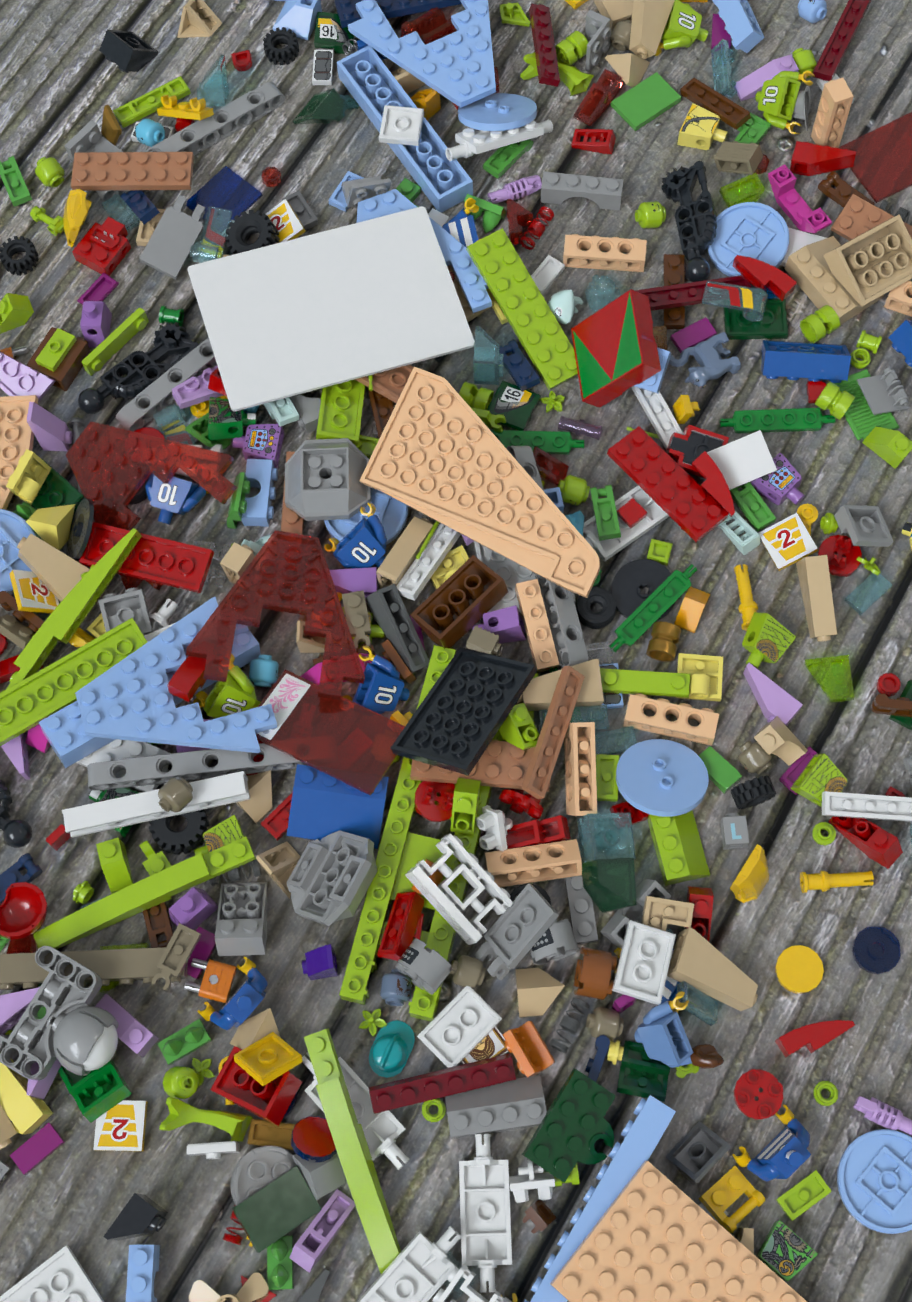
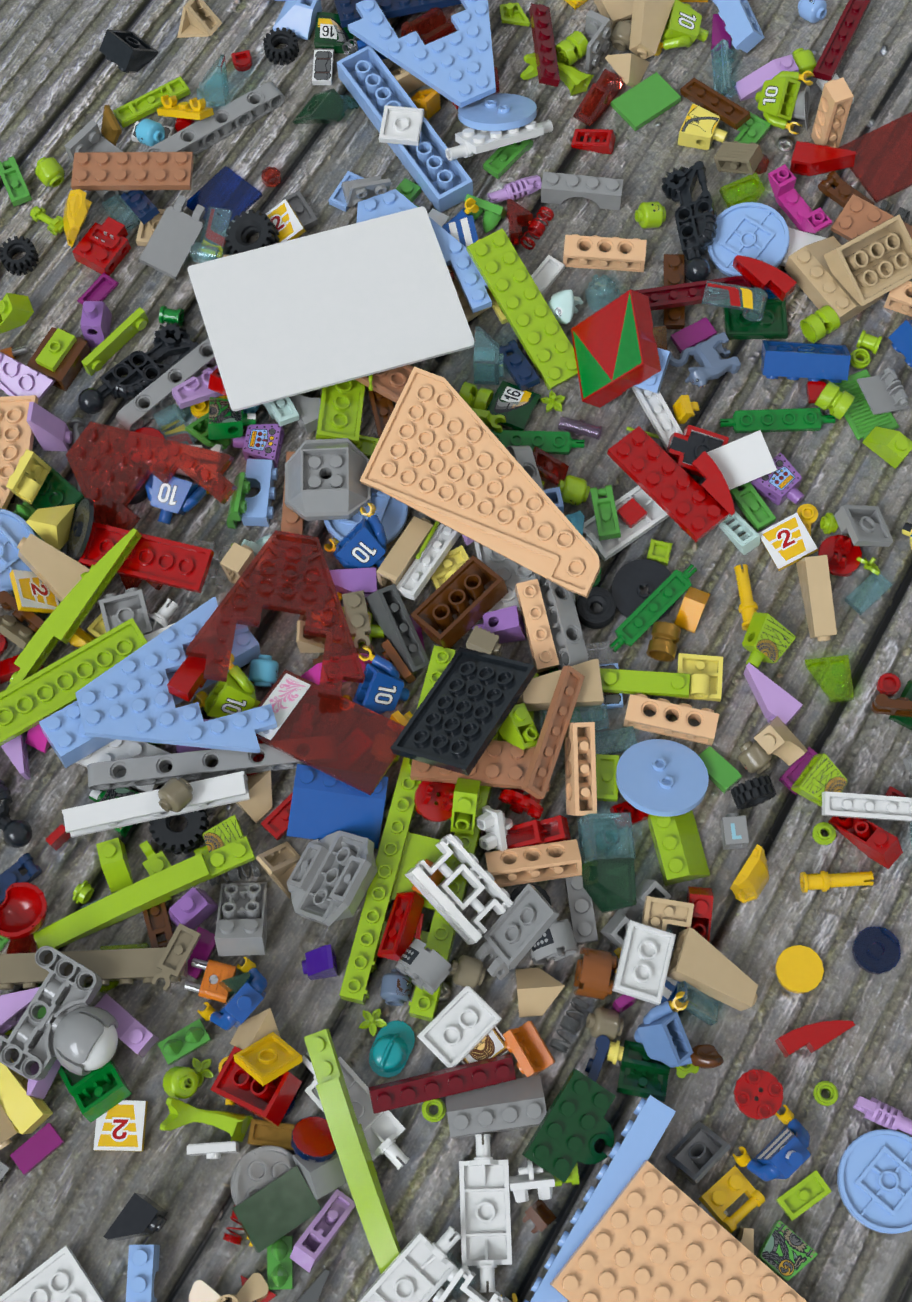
none -> clear green slope [219,972,251,995]

